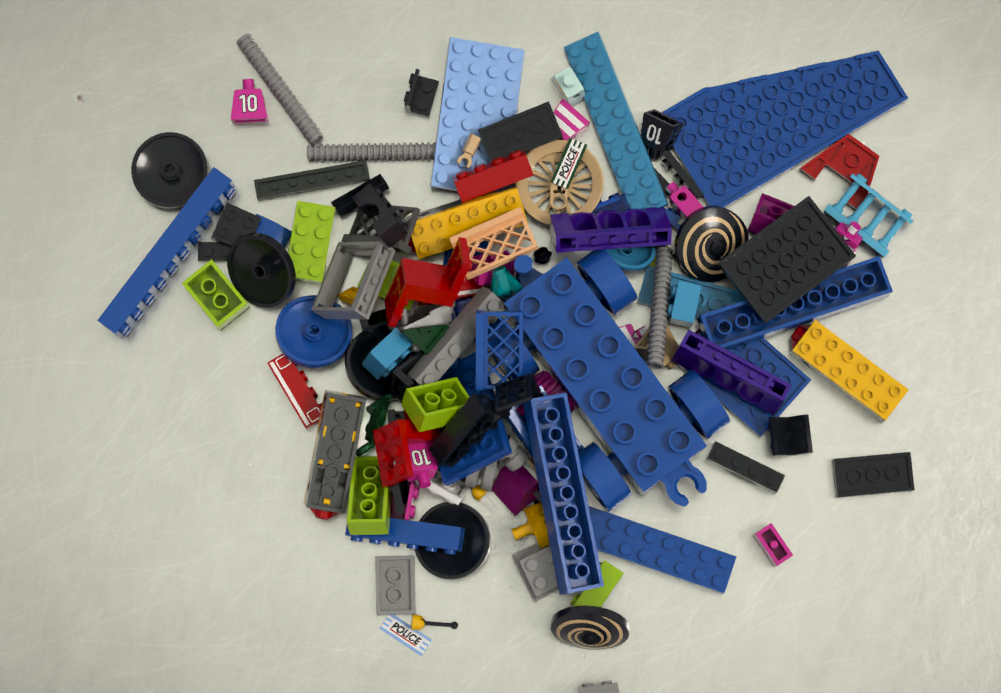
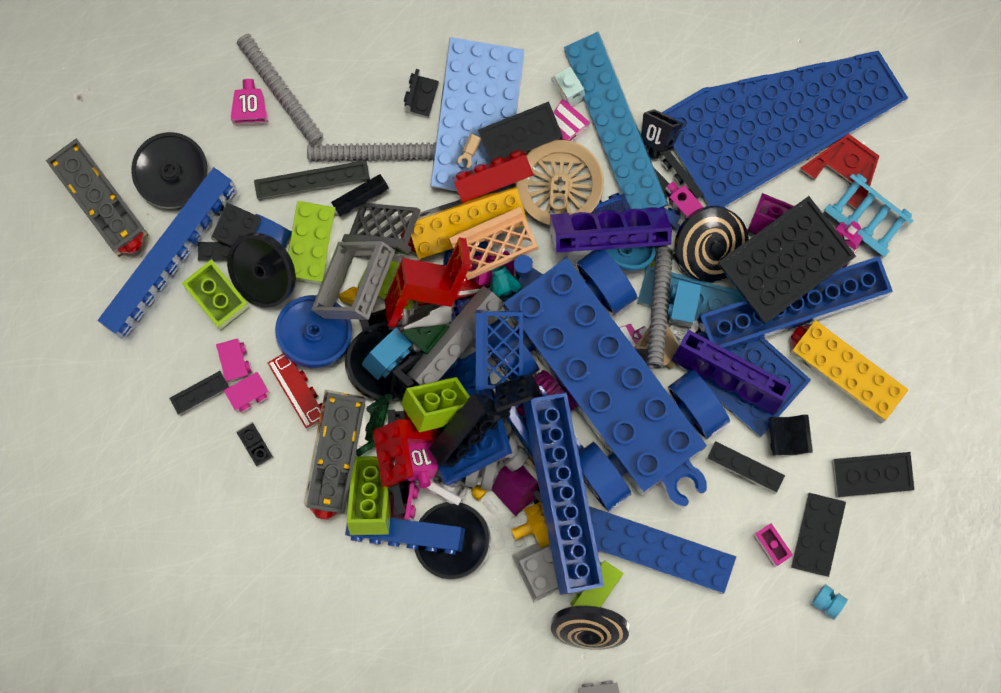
black arch [352,183,407,248] -> none
light grey plate [375,555,416,615] -> none
sticker [379,615,432,656] -> none
hinge [411,614,458,630] -> none
black plate [533,247,552,264] -> none
sticker [551,138,587,189] -> none
none -> dark grey piece [46,138,148,256]
none -> black plate [169,371,229,415]
none -> dark pink brick [216,338,252,383]
none -> dark pink brick [224,372,270,413]
none -> black slope [236,422,273,467]
none -> clear plate [670,324,686,342]
none -> black plate [791,493,846,577]
none -> medium azure wheel [811,584,848,620]

